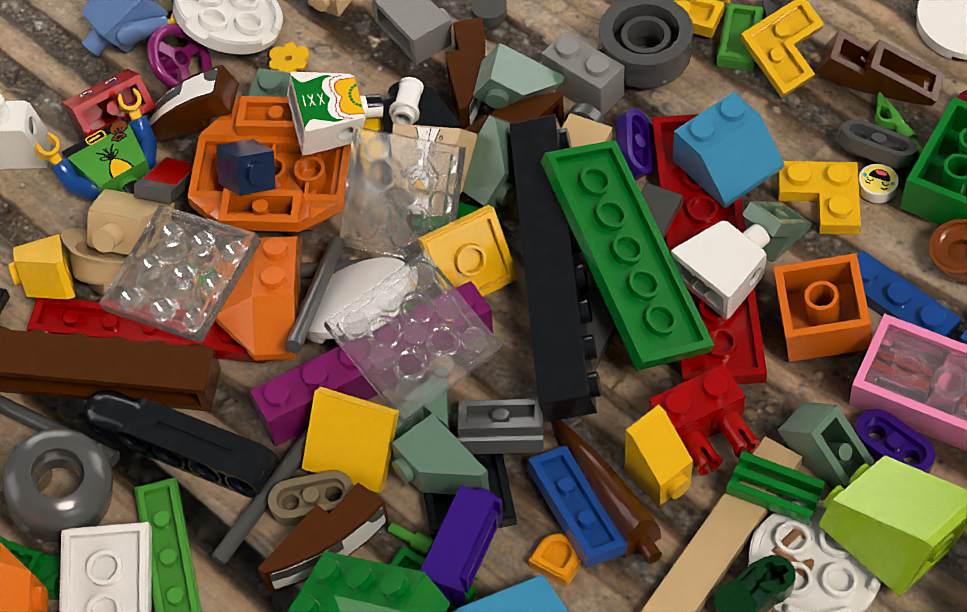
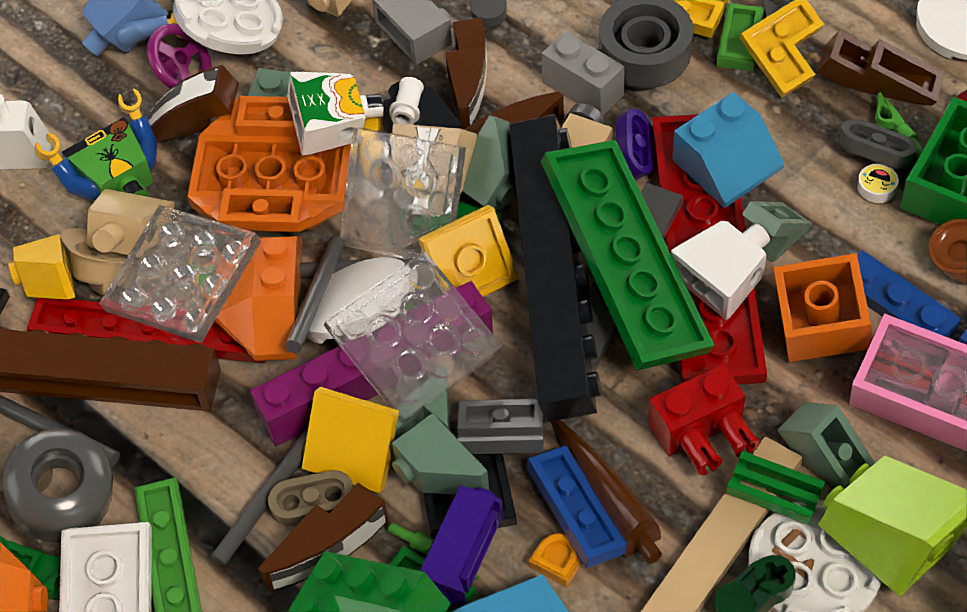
red brick [62,69,156,139] -> none
black piece [85,389,279,498] -> none
tile [134,157,194,205] -> none
dark blue brick [216,139,275,196] -> none
yellow plant [269,42,310,72] -> none
sand green slope [473,43,565,109] -> none
yellow slope [625,405,693,507] -> none
yellow plate [777,161,861,235] -> none
dark purple plate [855,409,936,473] -> none

